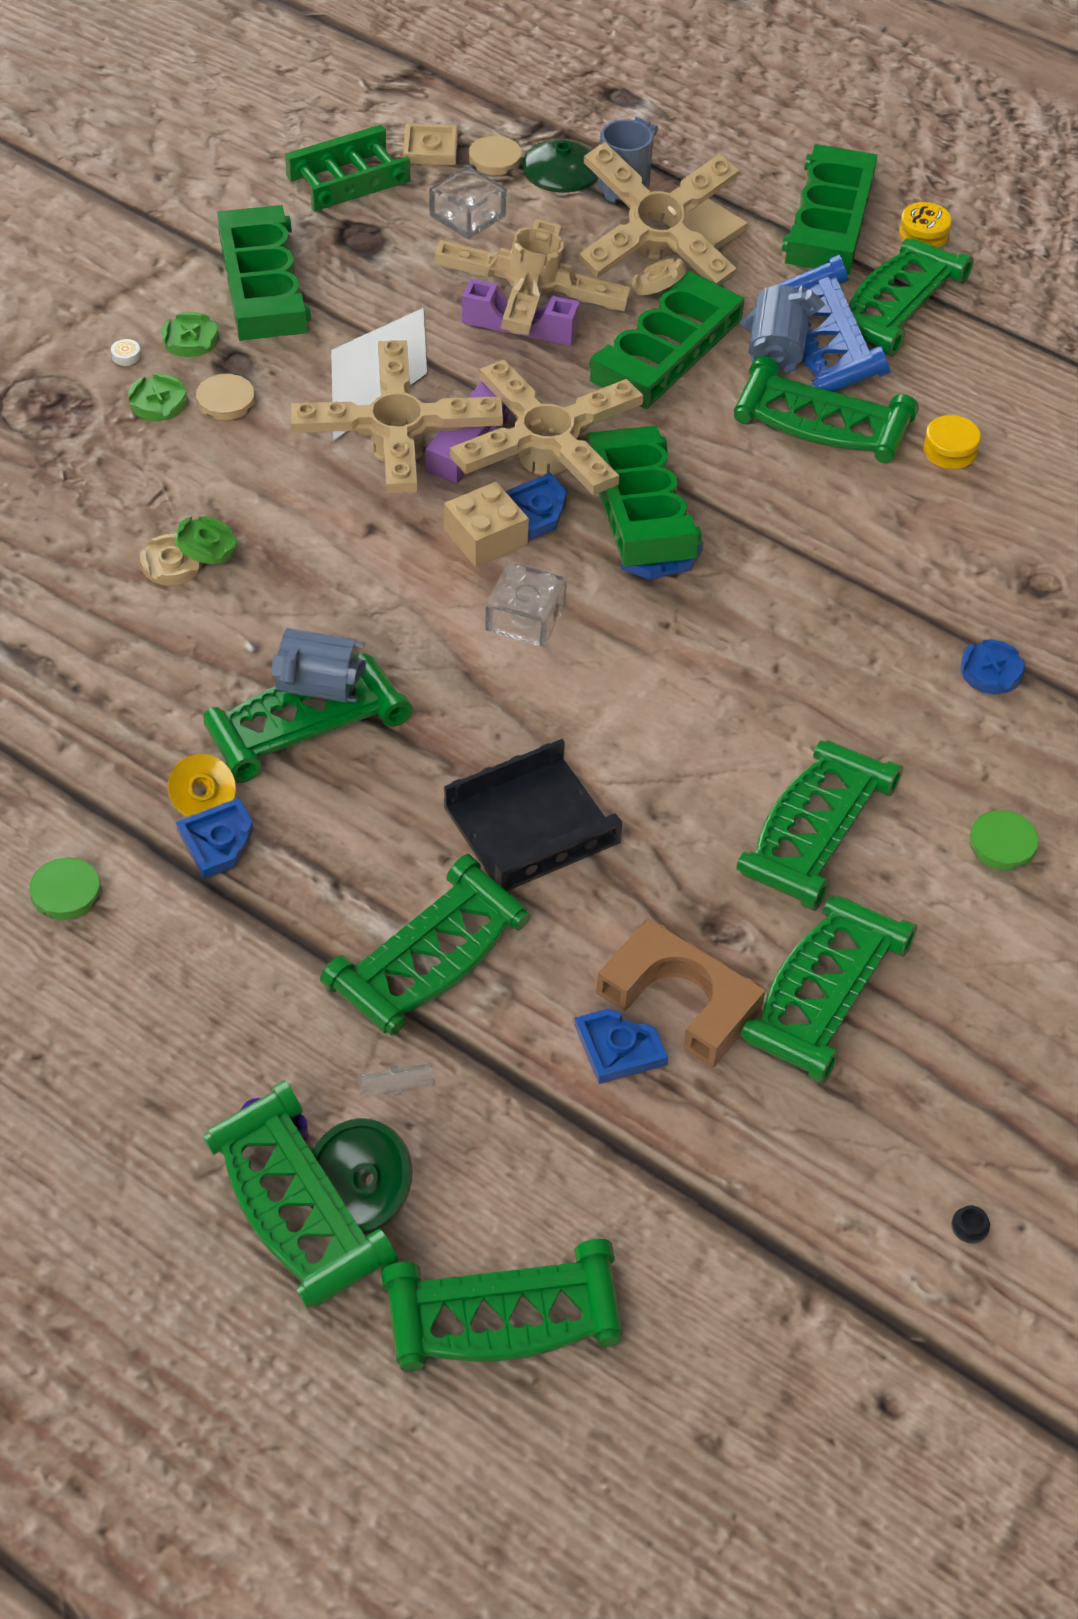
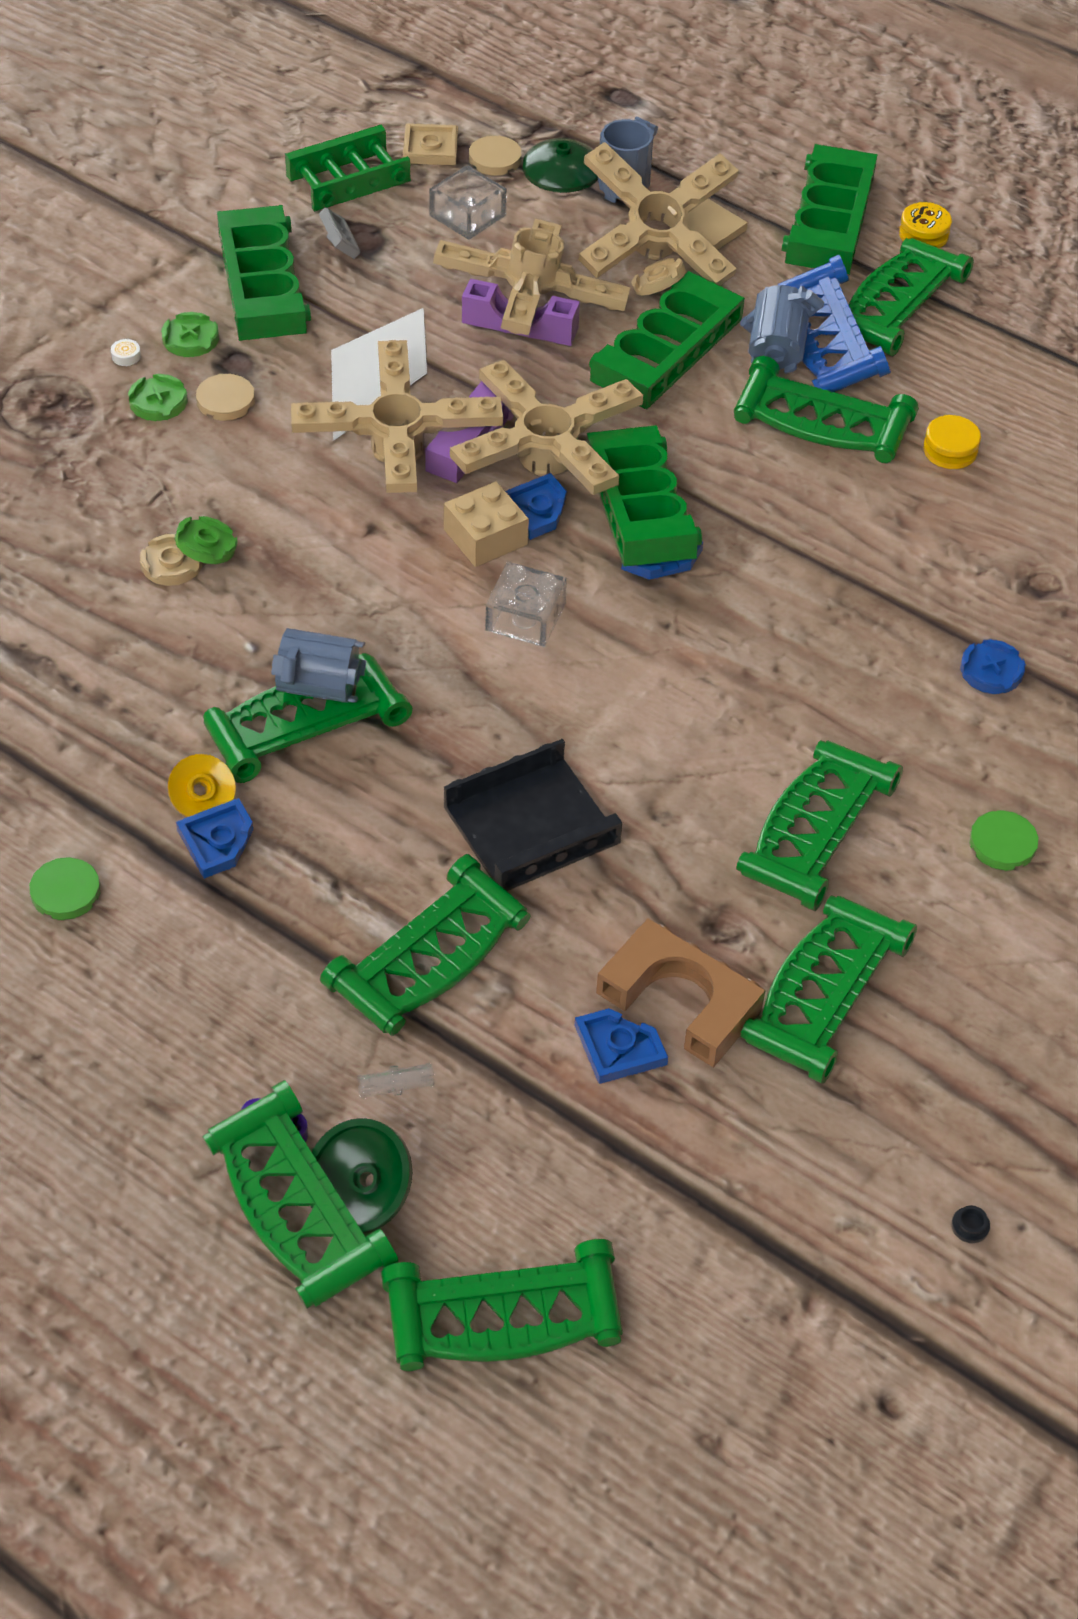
none -> light grey plate [319,208,360,259]

